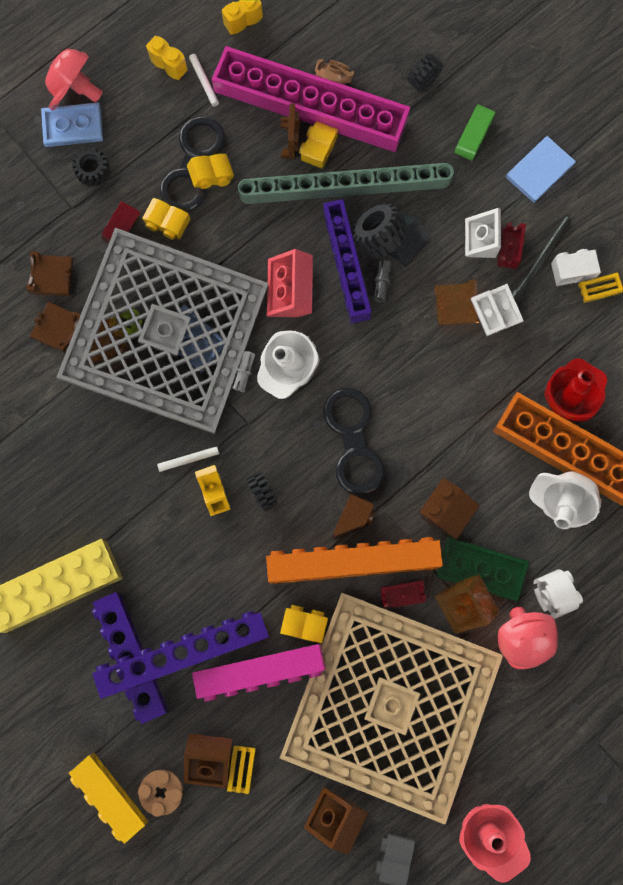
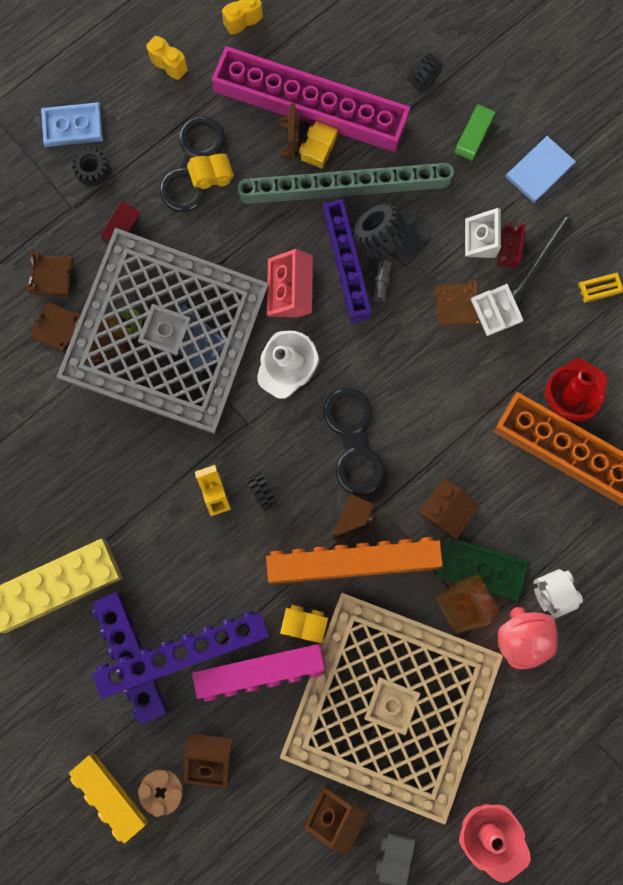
coral piece [45,49,103,111] -> none
yellow brick [142,198,191,240] -> none
white bar [157,446,219,472] -> none
white bar [189,54,219,107] -> none
yellow tile [227,745,256,794] -> none
light grey axle [232,351,255,392] -> none
medium nougat plate [315,59,354,85] -> none
dark red hinge [380,580,426,610] -> none
white piece [529,471,601,529] -> none
white brick [551,249,601,286] -> none

